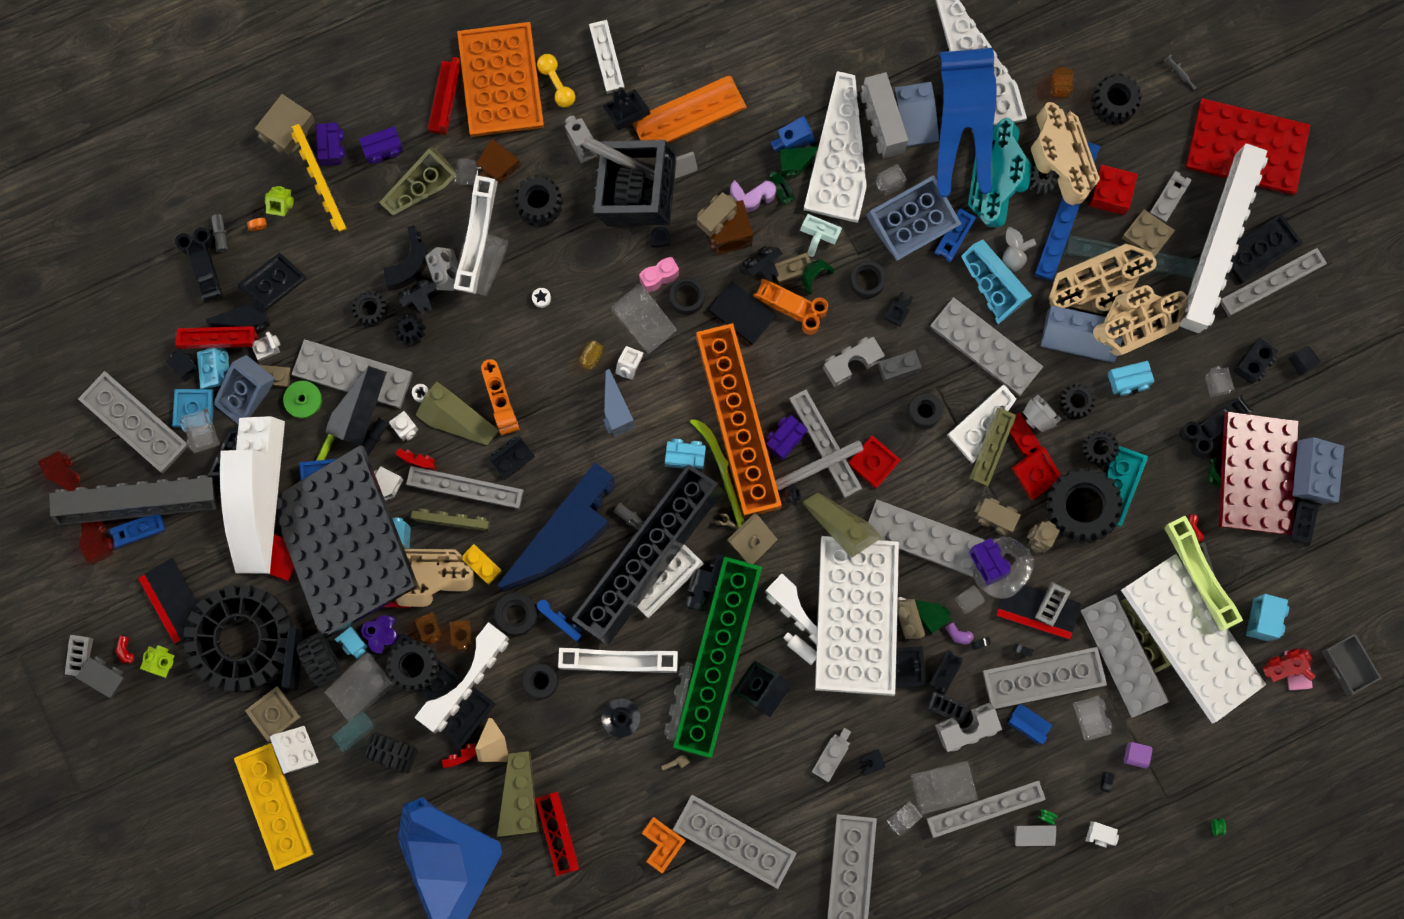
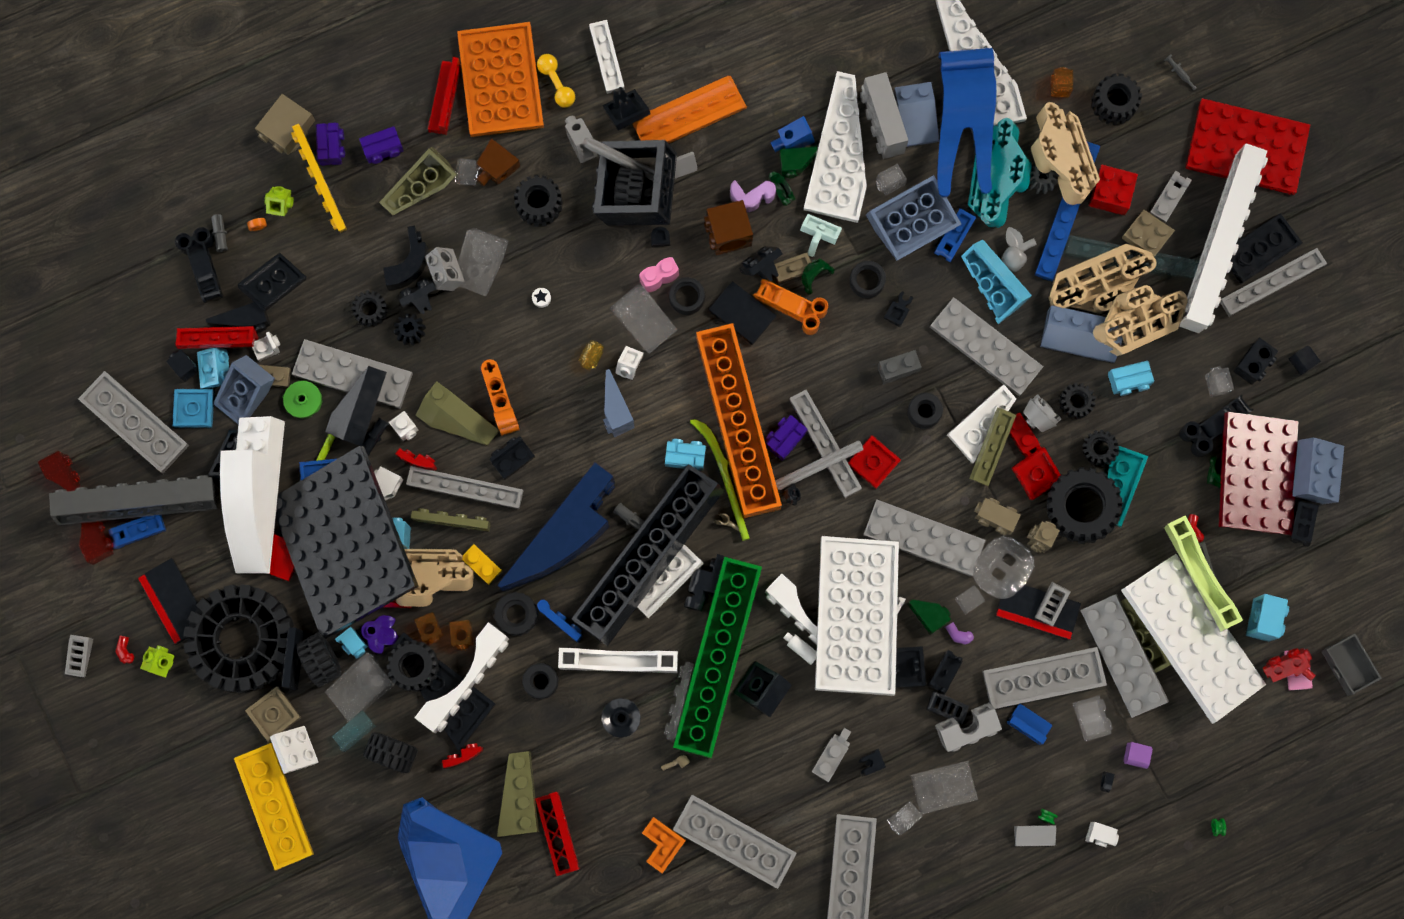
dark grey brick [76,656,126,698] -> none
clear brick [180,408,220,453] -> none
white bush [412,384,429,403] -> none
white arch [454,175,498,294] -> none
tan slope [475,718,509,762] -> none
dark tan brick [696,192,737,237] -> none
dark tan plate [727,513,778,564] -> none
olive wedge [802,492,882,558] -> none
light grey arch [823,337,885,387] -> none
dark tan plate [897,599,925,639] -> none
light grey plate [926,781,1046,838] -> none
dark purple brick [968,538,1011,586] -> none
black tile [971,637,991,650] -> none
black tile [1013,643,1033,657] -> none

